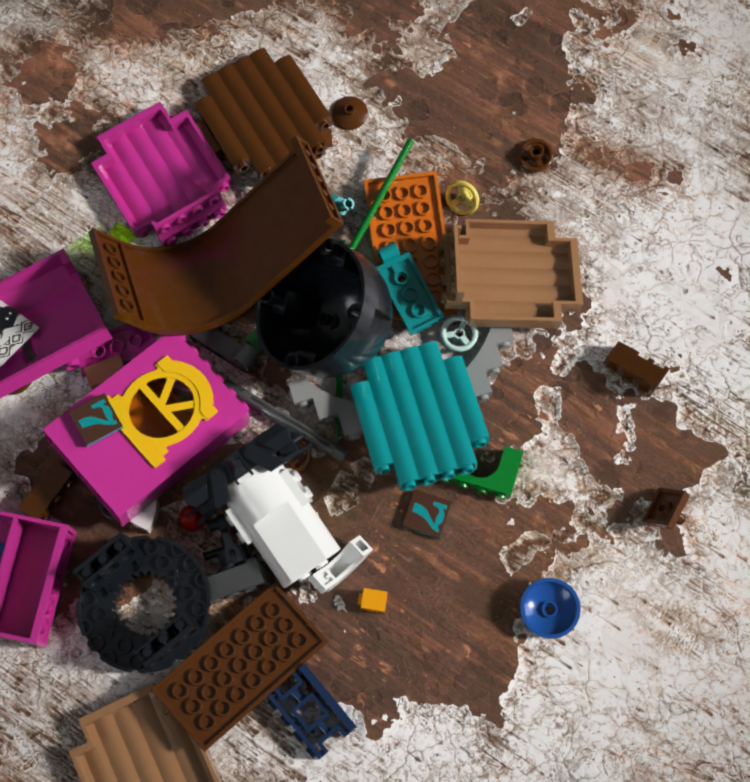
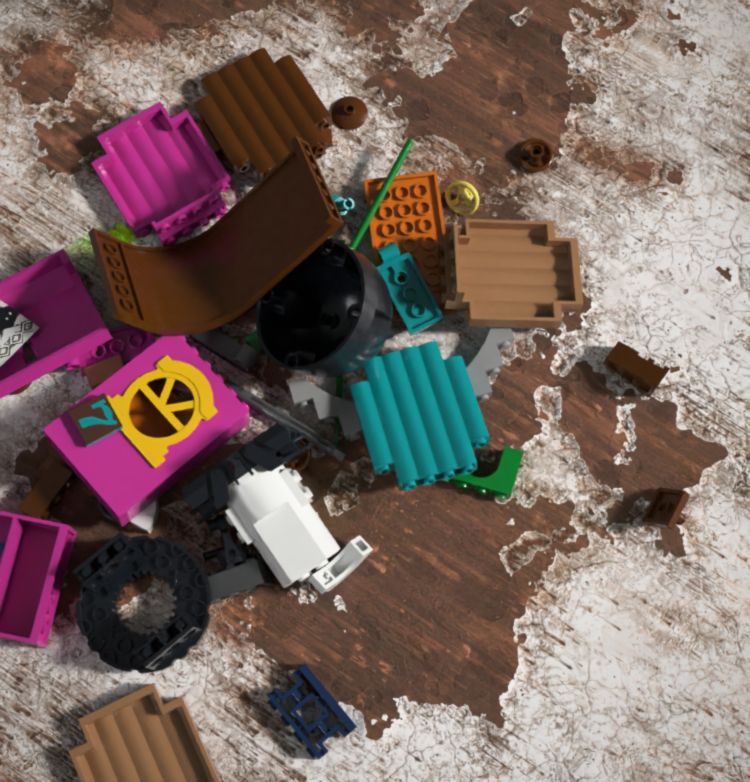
reddish brown plate [151,582,328,752] -> none
red brick [179,505,205,532] -> none
light orange brick [358,588,388,614] -> none
reddish brown tile [402,489,452,539] -> none
light aqua piece [440,315,478,352] -> none
blue dish [520,578,581,639] -> none

